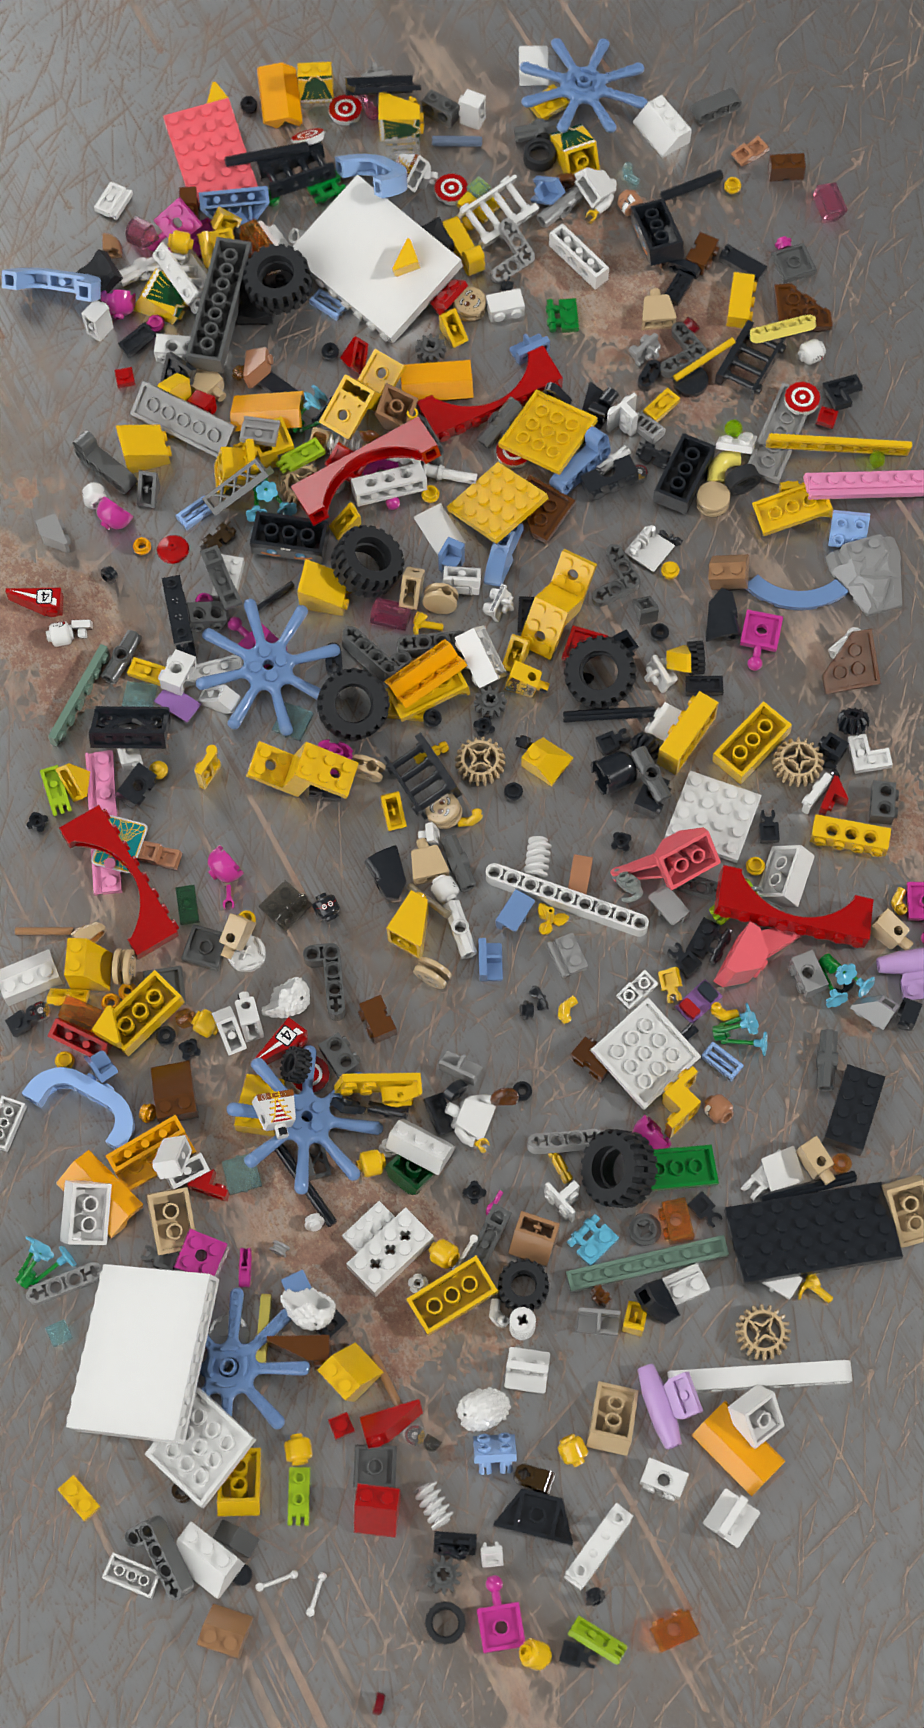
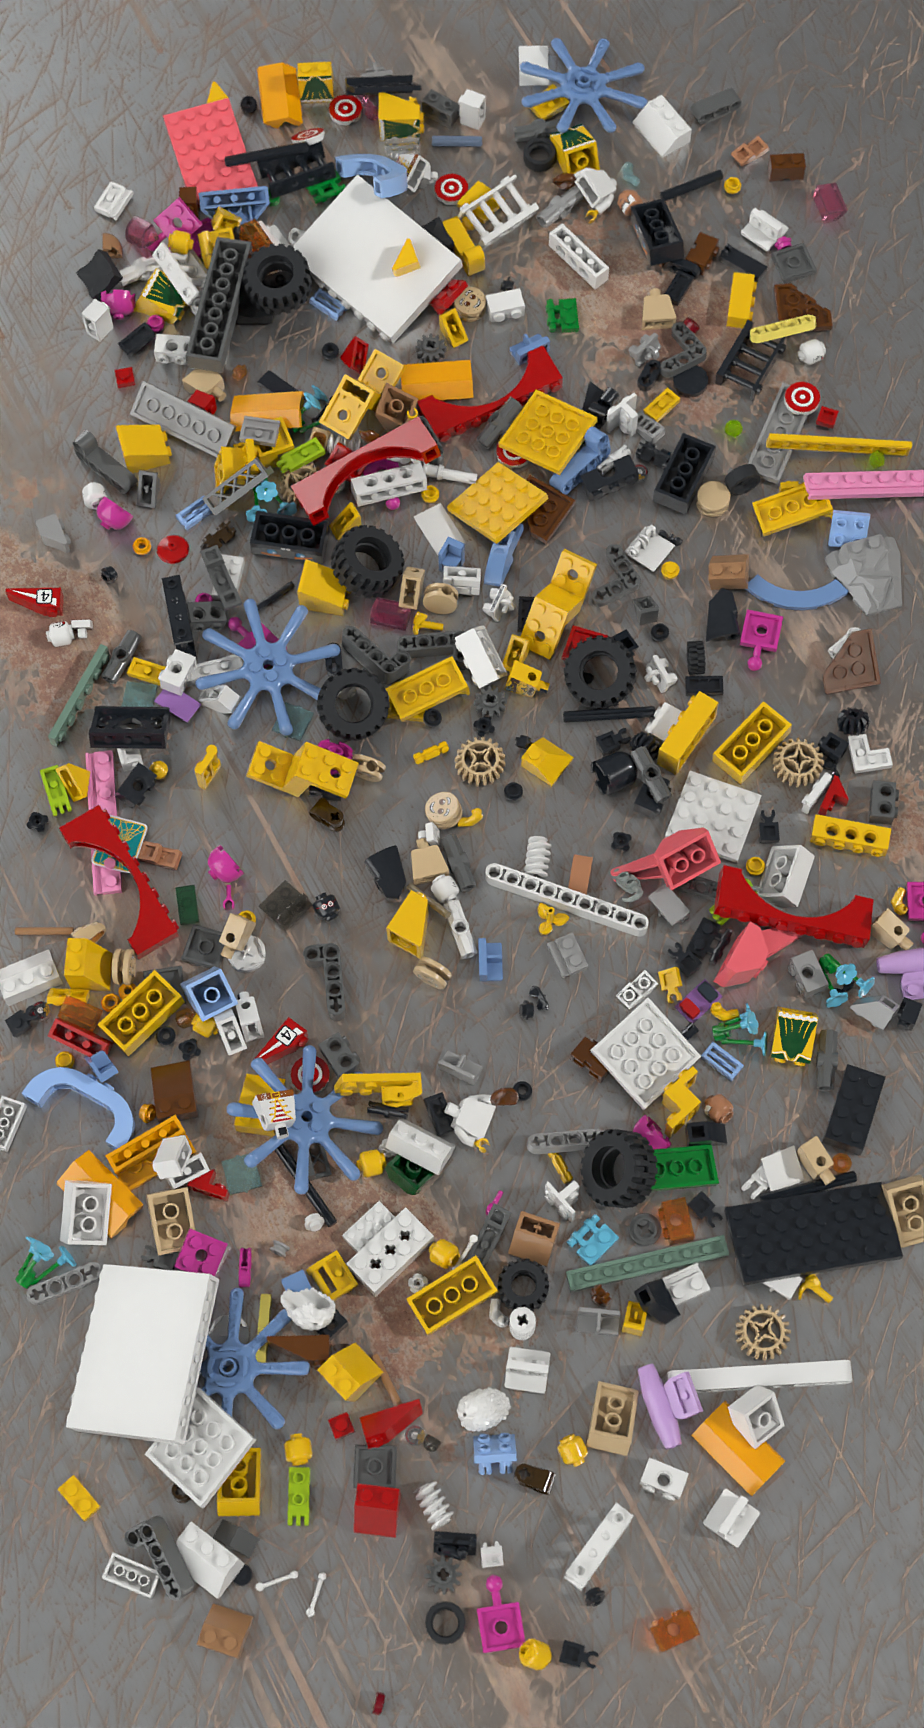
light blue arch [2,268,101,302] -> none
clear light blue tile [45,1319,73,1347] -> none
yellow slope [92,1005,123,1048] -> none
yellow slope [157,373,191,401] -> none
black plate [160,351,197,385] -> none
nougat slope [243,347,273,389] -> none
white piece [261,977,310,1018] -> none
black tyre [280,1046,312,1084] -> none
black plate [330,1096,367,1115] -> none
reddish brown brick [357,994,397,1044] -> none
yellow slope [380,791,407,831] -> none
black fence [383,732,462,820] -> none
light orange slope [384,639,467,708] -> none
black beam [443,1079,469,1102] -> none
black plate [462,1181,487,1205] -> none
clear light blue tile [467,176,491,199] -> none
light grey beam [490,218,535,284] -> none
black wing [493,1488,573,1546] -> none
medium blue panel [496,889,535,932] -> none
medium blue panel [530,176,565,205] -> none
black beam [543,382,572,405] -> none
yellow arm [558,995,578,1024] -> none
lime hinge [568,1615,627,1664] -> none
yellow slope [666,645,691,673] -> none
yellow bar [673,337,736,382] -> none
light yellow cylinder [707,450,741,484] -> none
white plate [716,432,758,454] -> none
black plate [822,374,863,411] -> none
none -> light blue slope [180,966,238,1021]
none -> yellow plate [306,1250,358,1301]
none -> dark brown piece [308,798,345,832]
none -> black slope [685,1121,727,1147]
none -> white bracket [741,208,788,252]
none -> slope [770,1006,818,1066]

